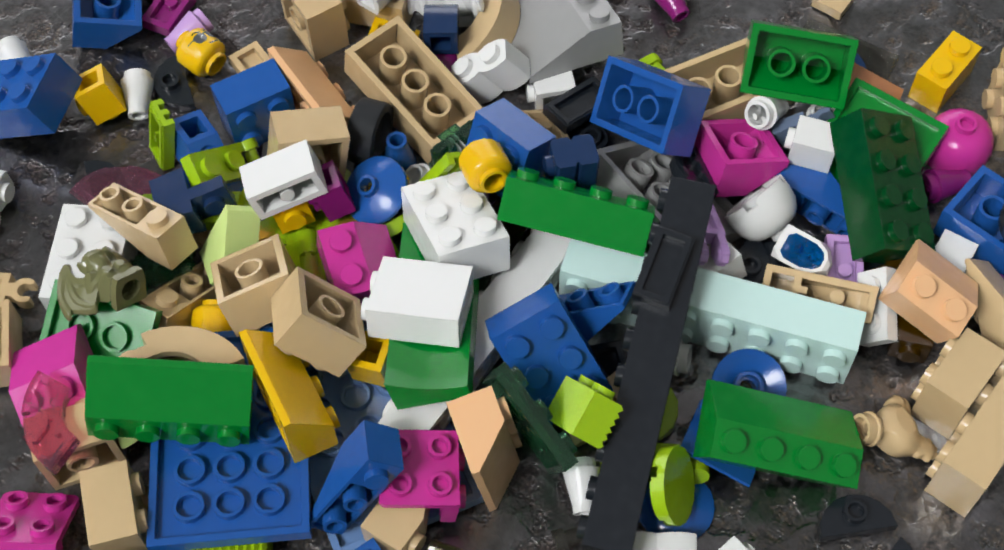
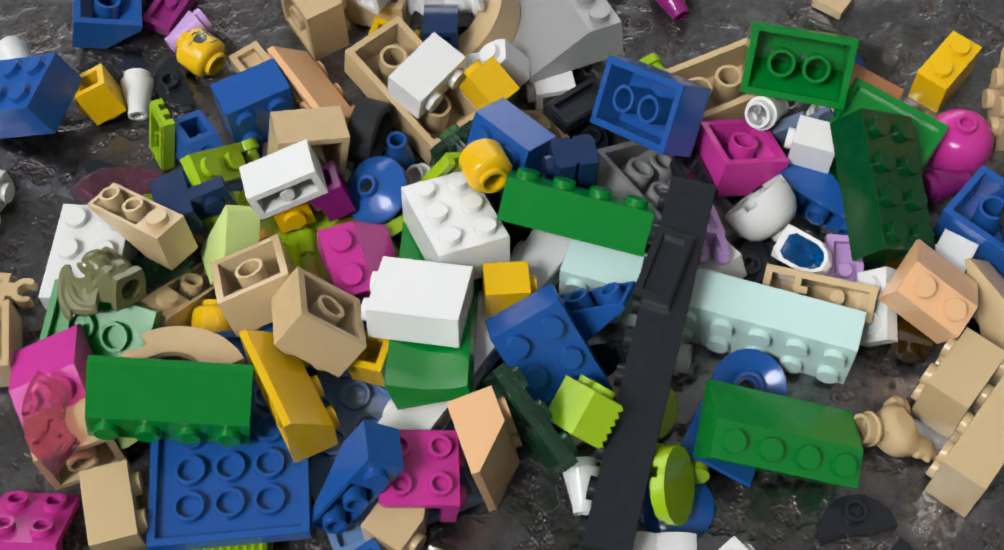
none -> white brick [387,32,466,119]
none -> yellow brick [459,56,520,110]
none -> yellow brick [482,261,537,315]

